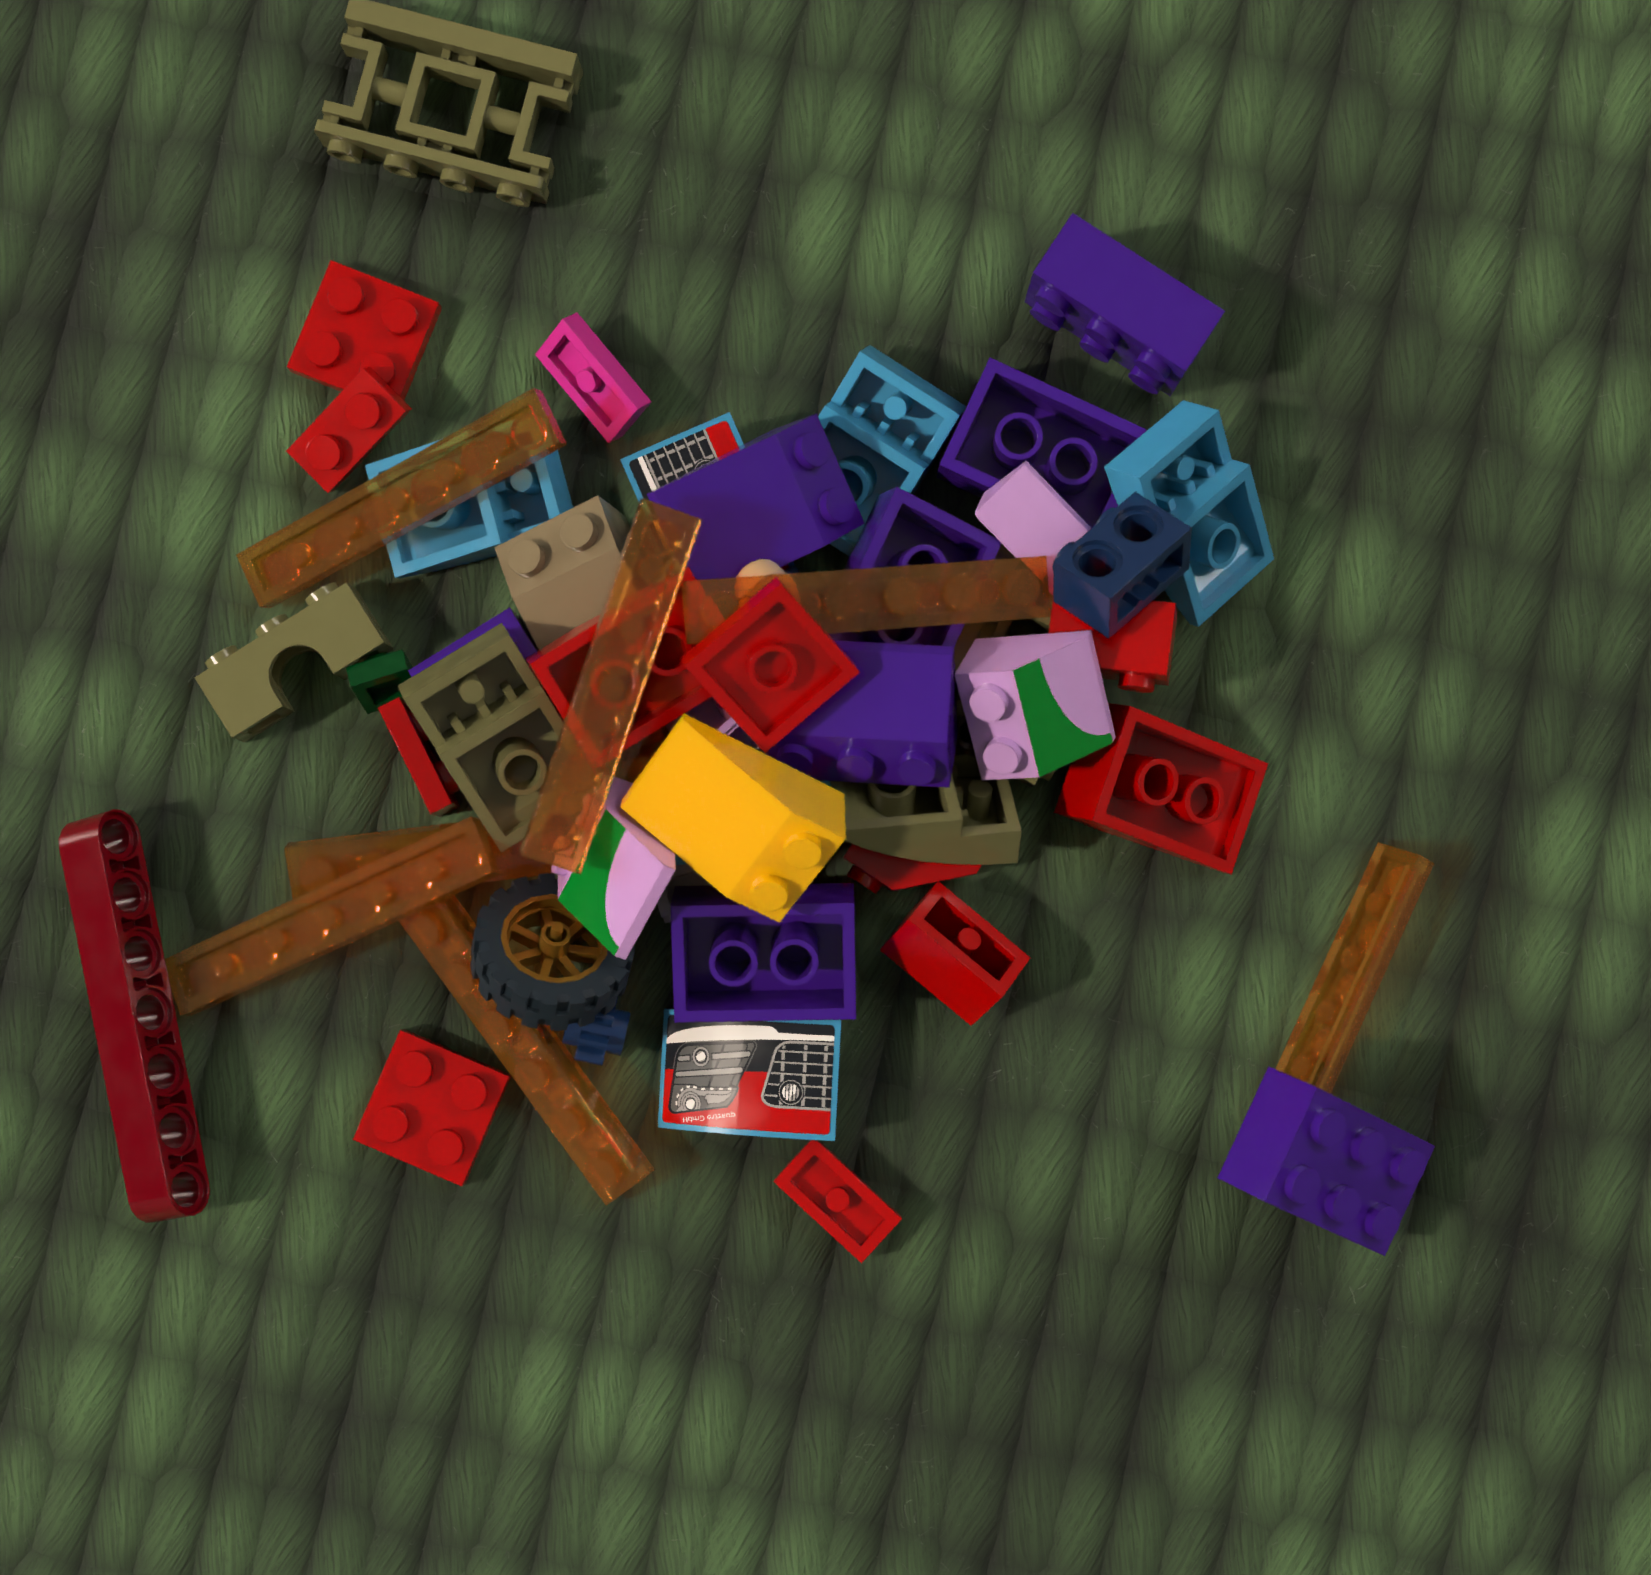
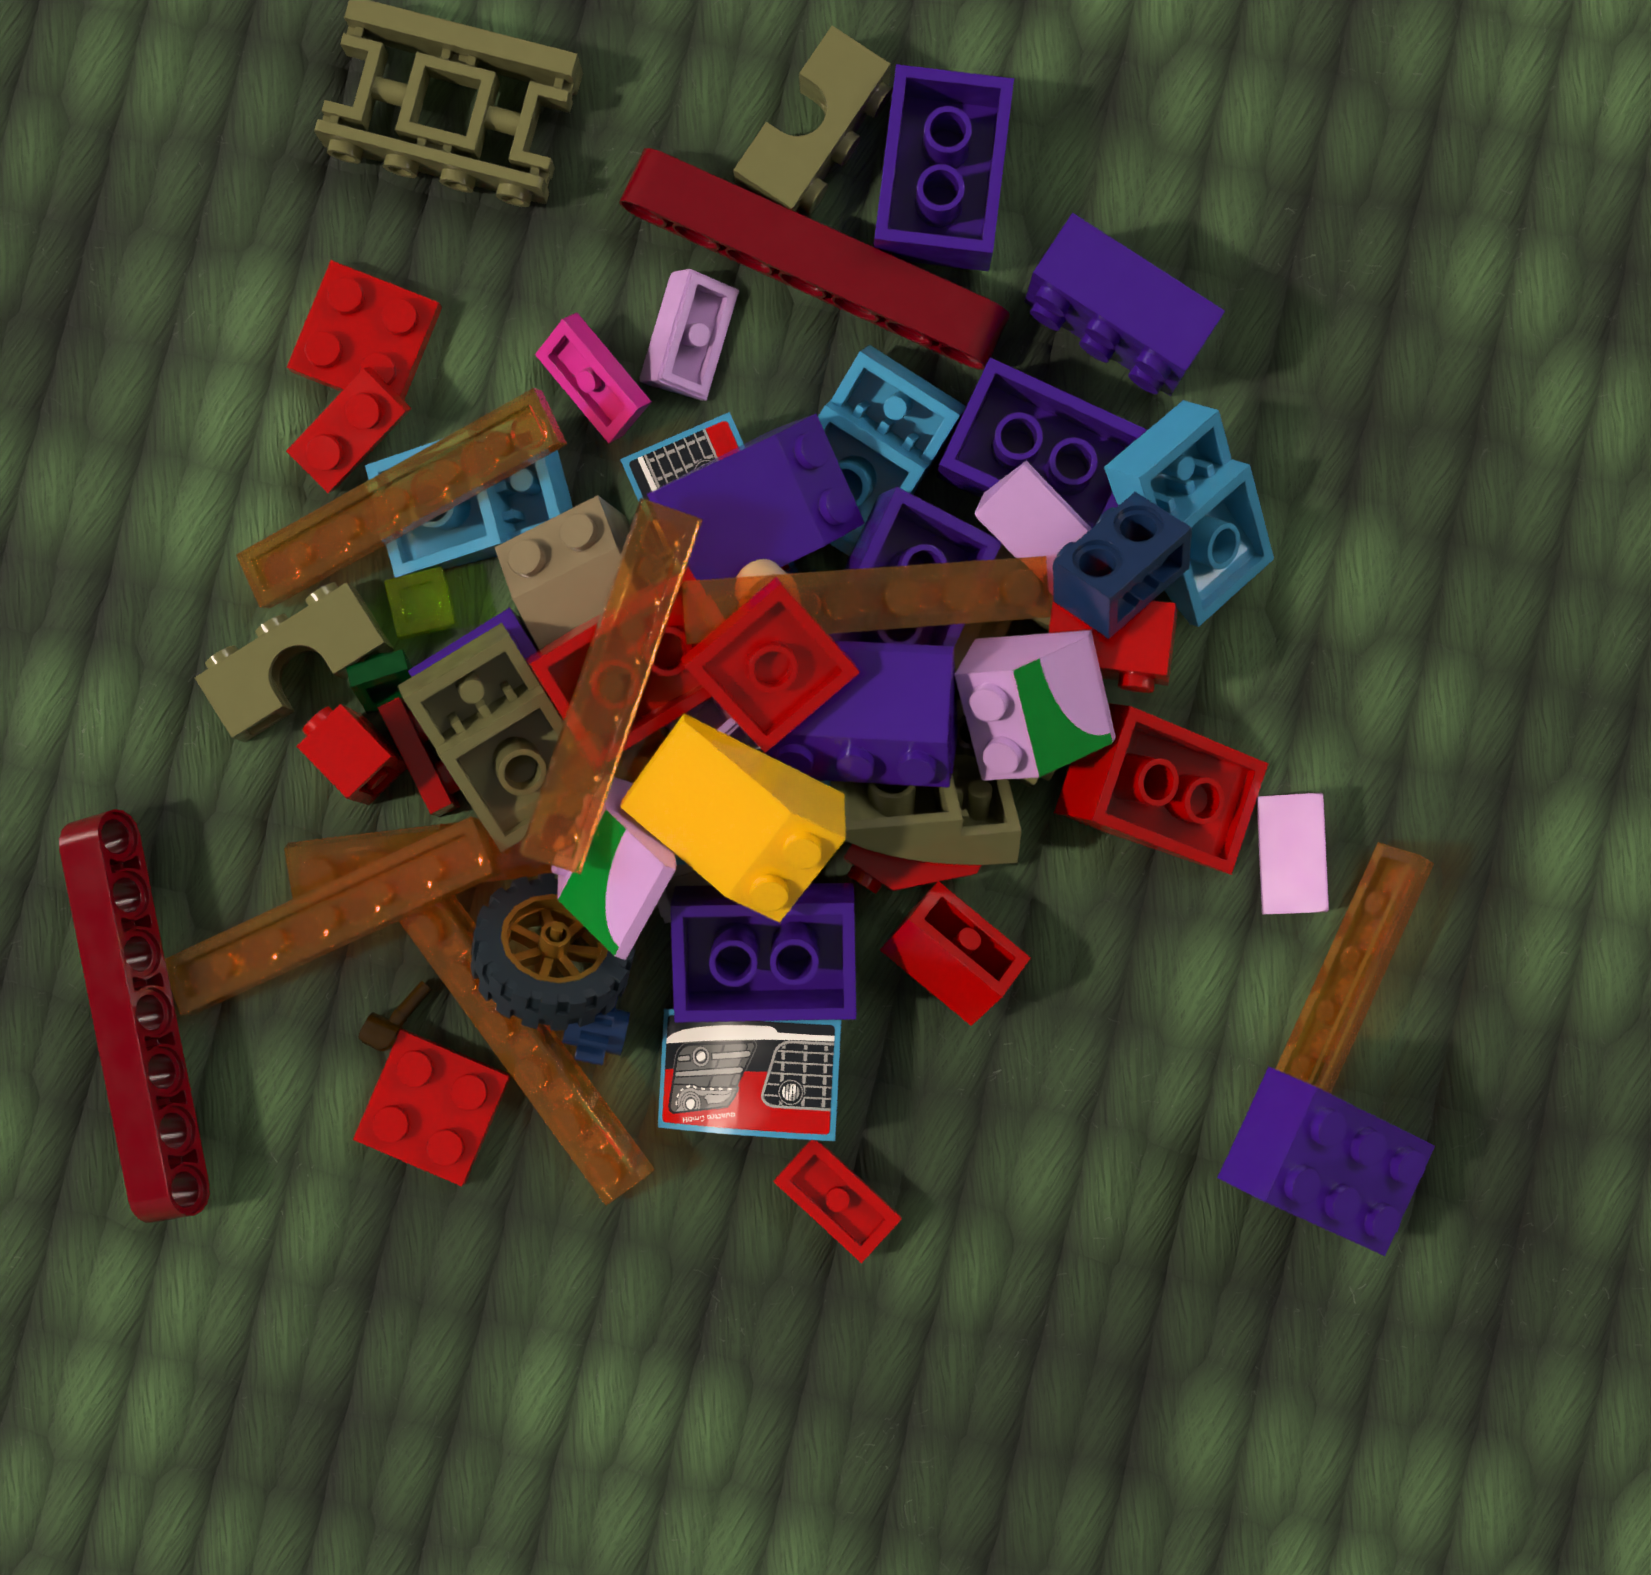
none -> red brick [296,704,407,805]
none -> dark brown hand [358,980,432,1051]
none -> clear neon green plate [384,566,458,640]
none -> dark red beam [619,148,1010,370]
none -> lavender slope [640,269,739,401]
none -> olive arch [733,26,893,214]
none -> dark purple brick [874,64,1014,272]
none -> lavender slope [1257,793,1329,915]

